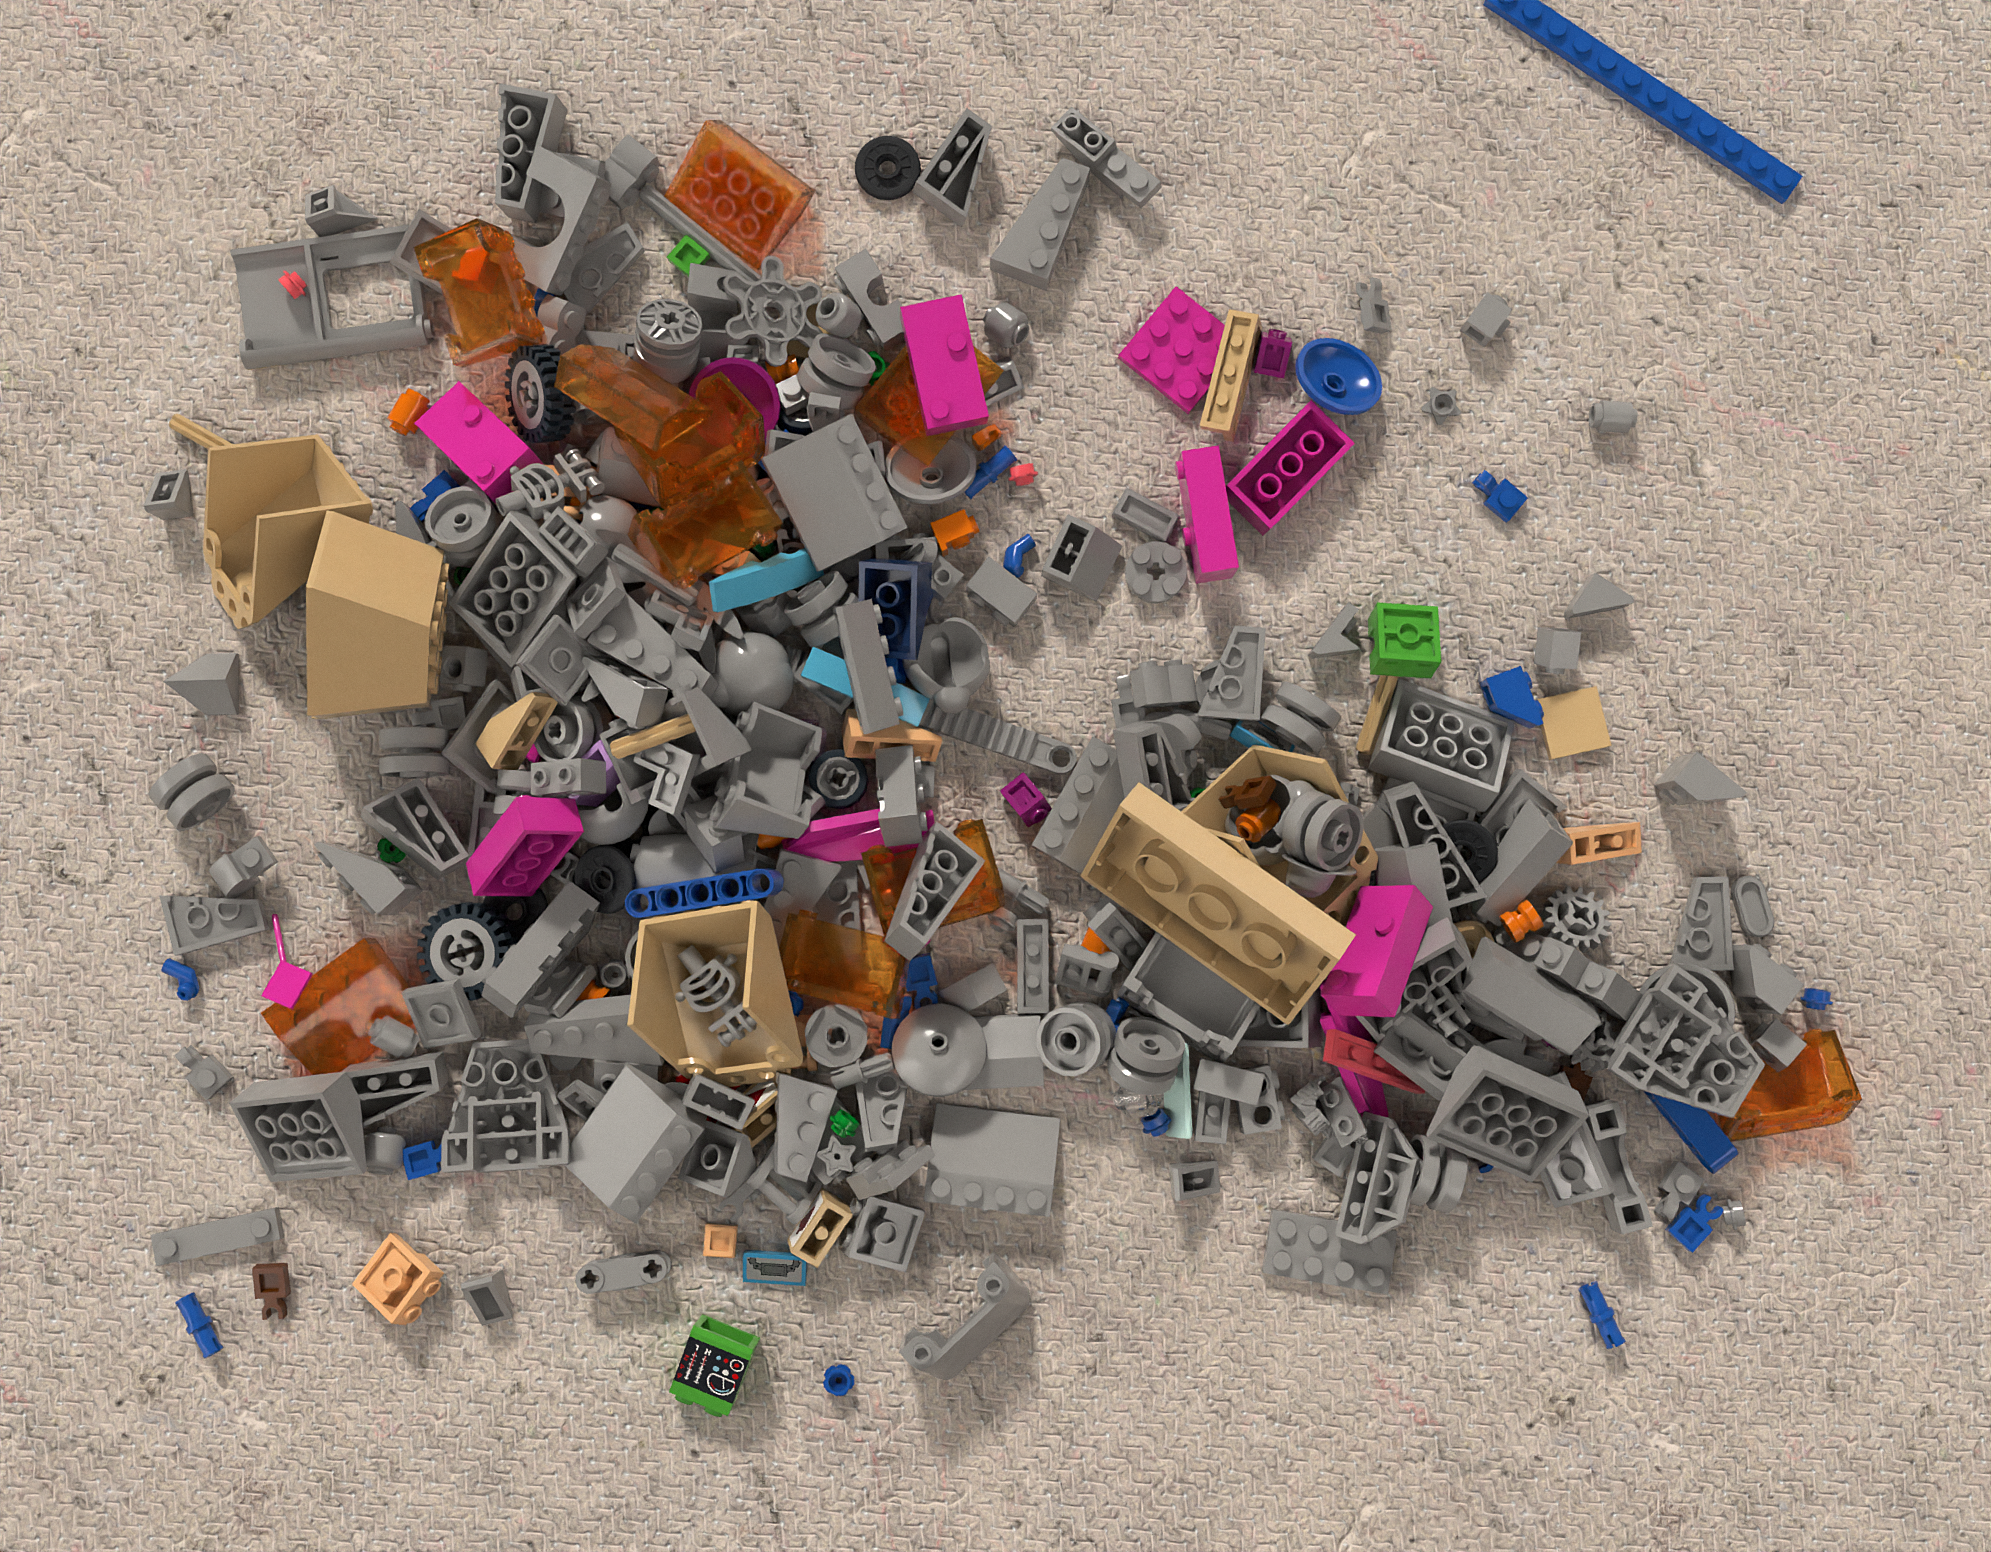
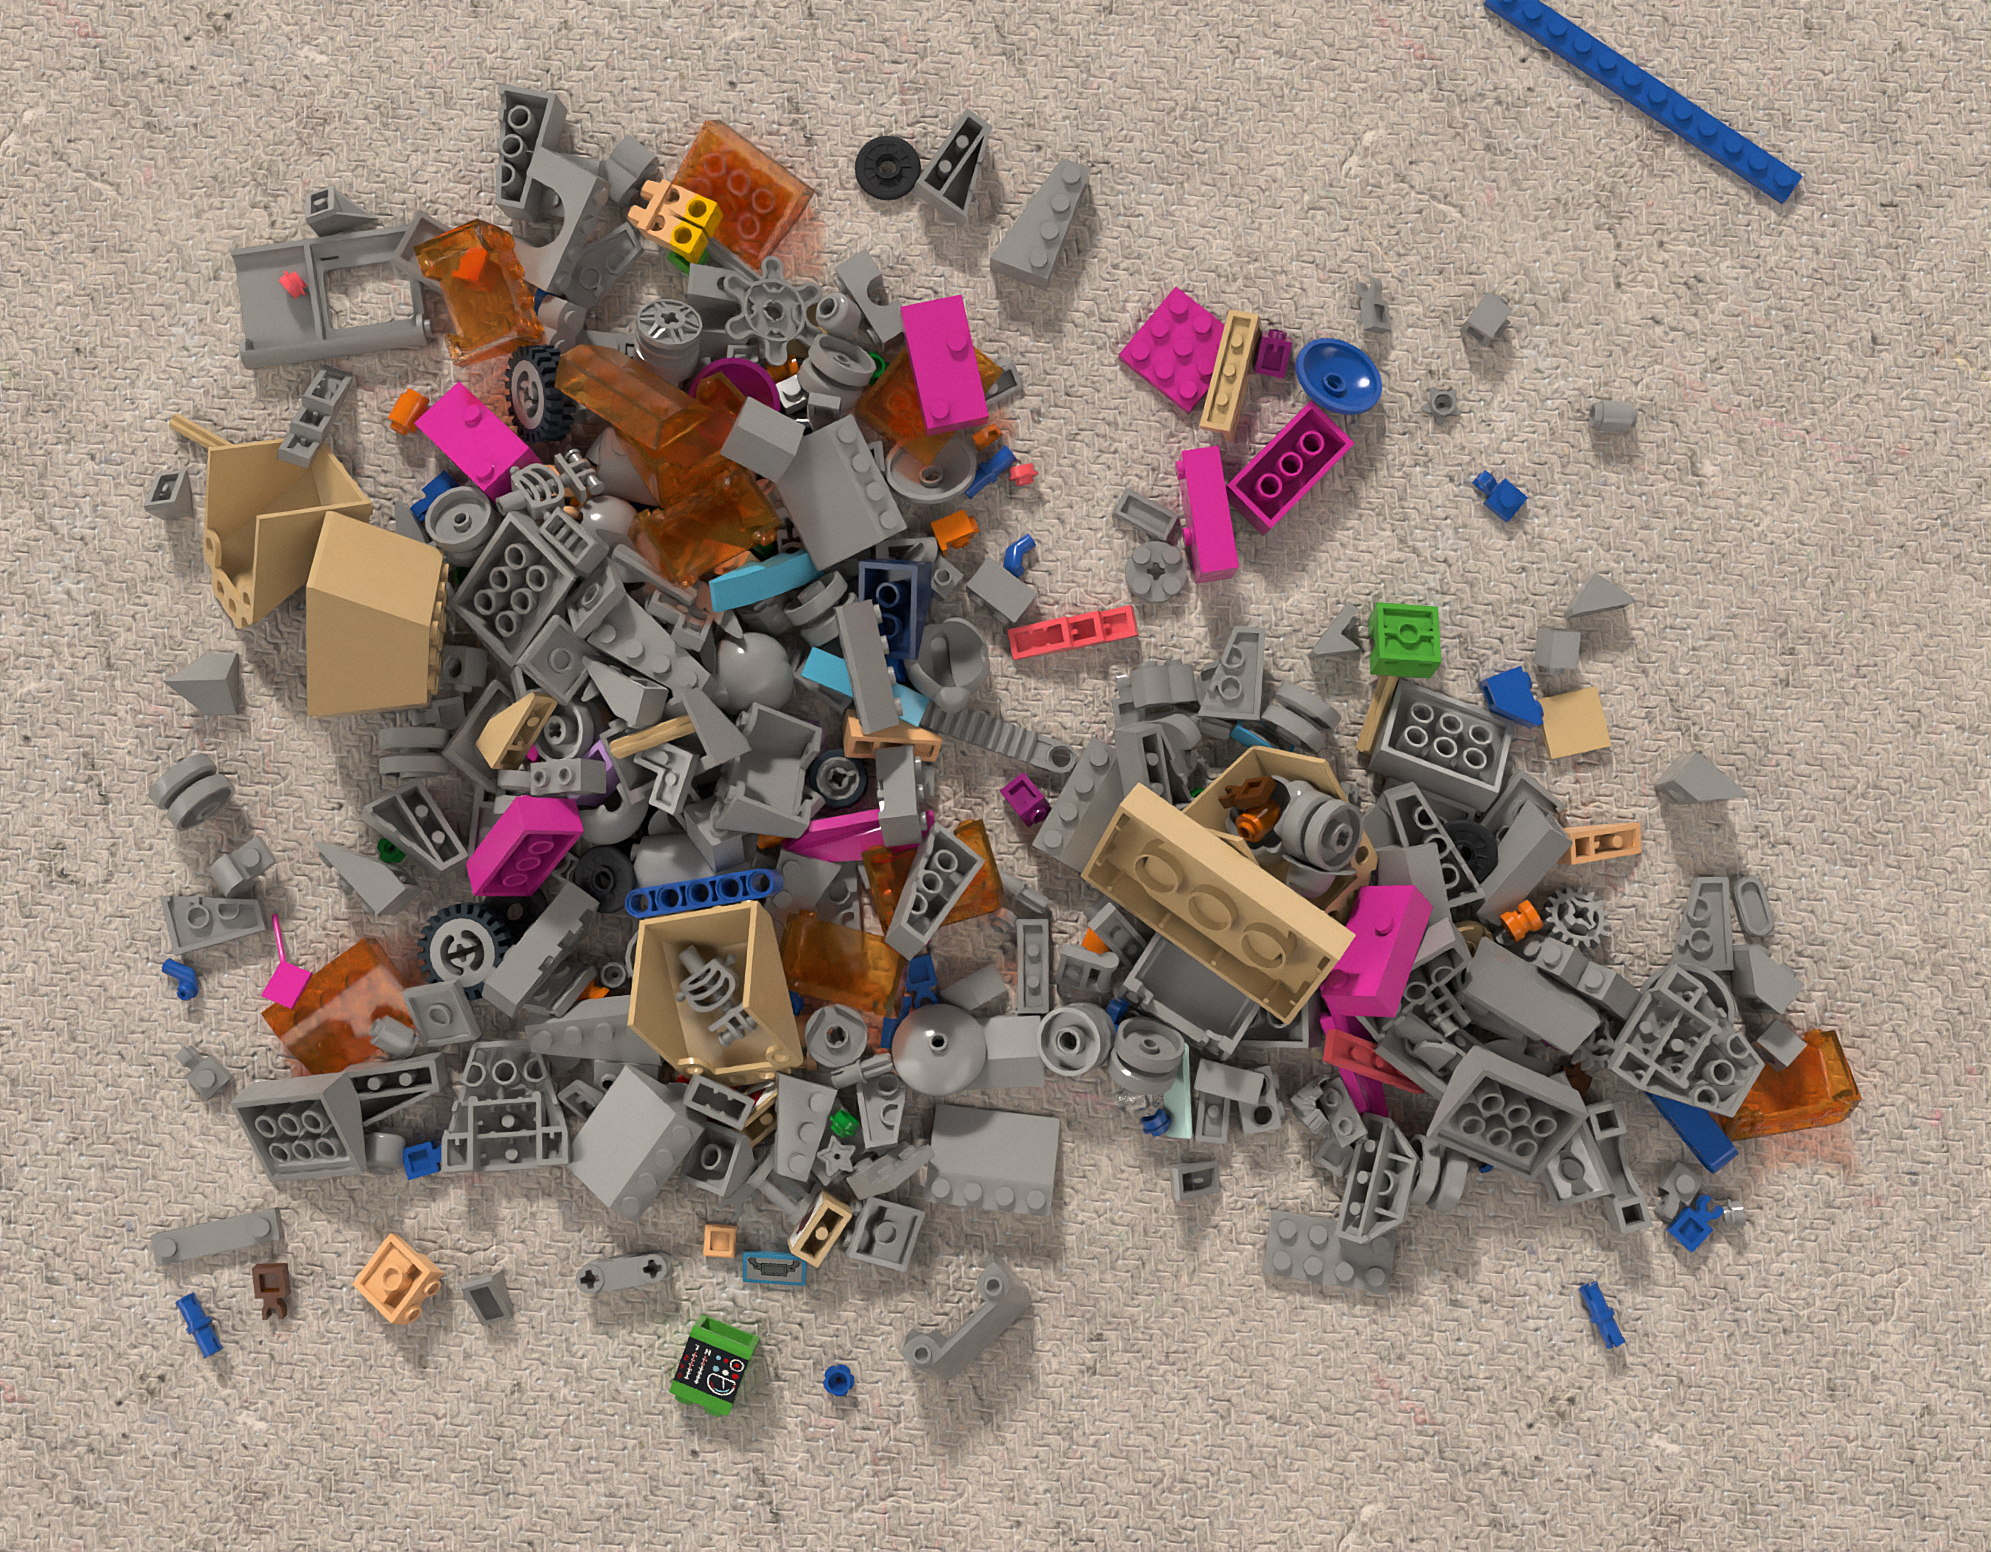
light grey head [983,302,1030,348] -> none
light grey slope [1041,514,1122,602] -> none
light grey slope [1051,107,1162,209] -> none
blue plate [1801,988,1833,1010] -> none
none -> light grey slope [277,365,354,469]
none -> hips [627,179,724,264]
none -> light grey slope [719,396,805,483]
none -> coral slope [1007,605,1139,660]
none -> light grey tile [1412,1040,1458,1071]

